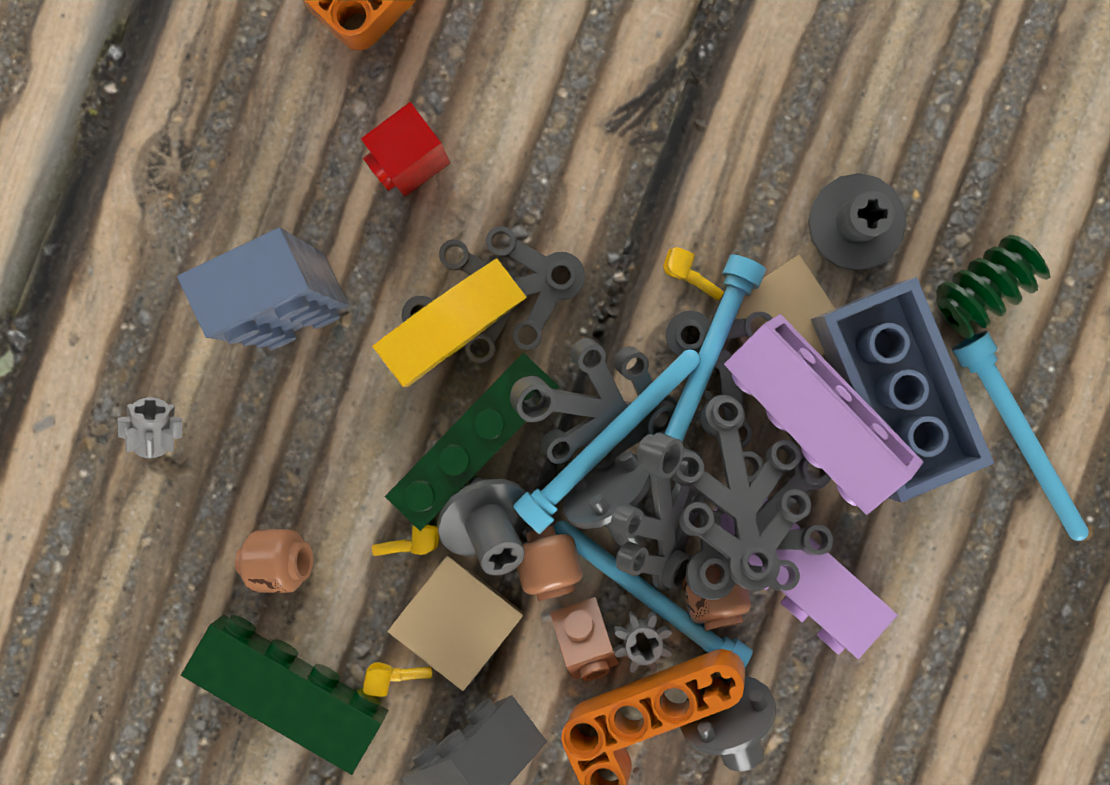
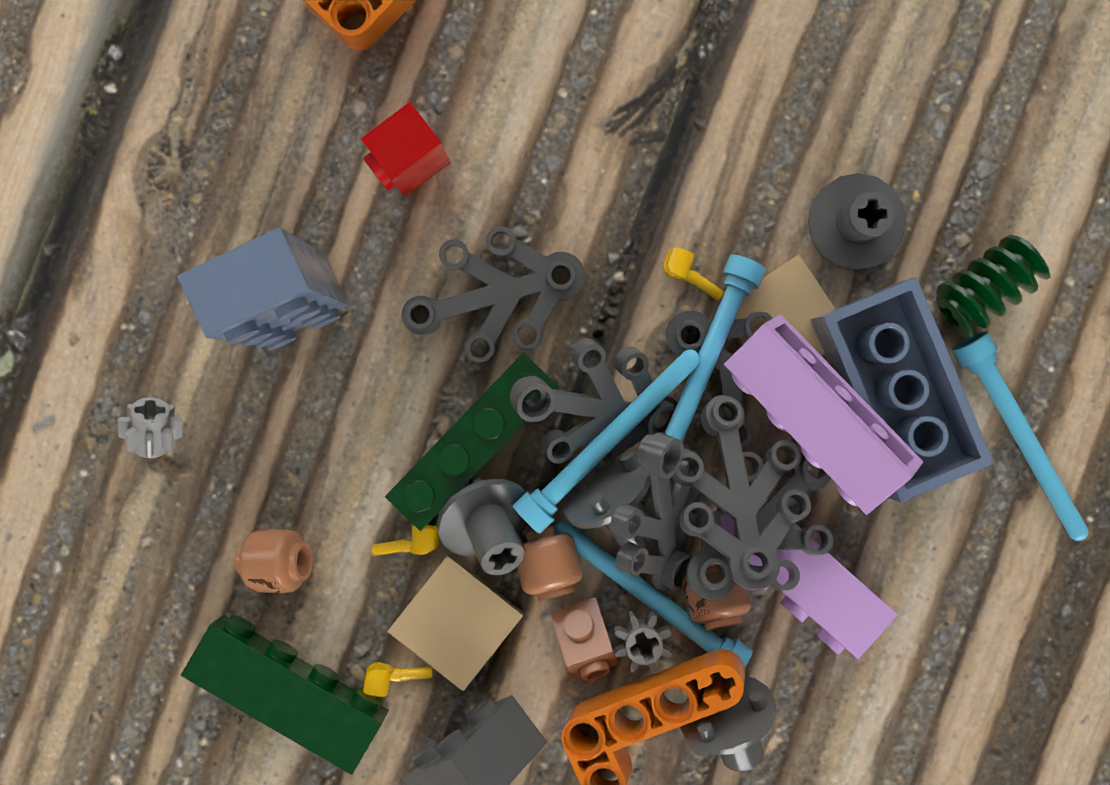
yellow slope [372,258,527,387] -> none

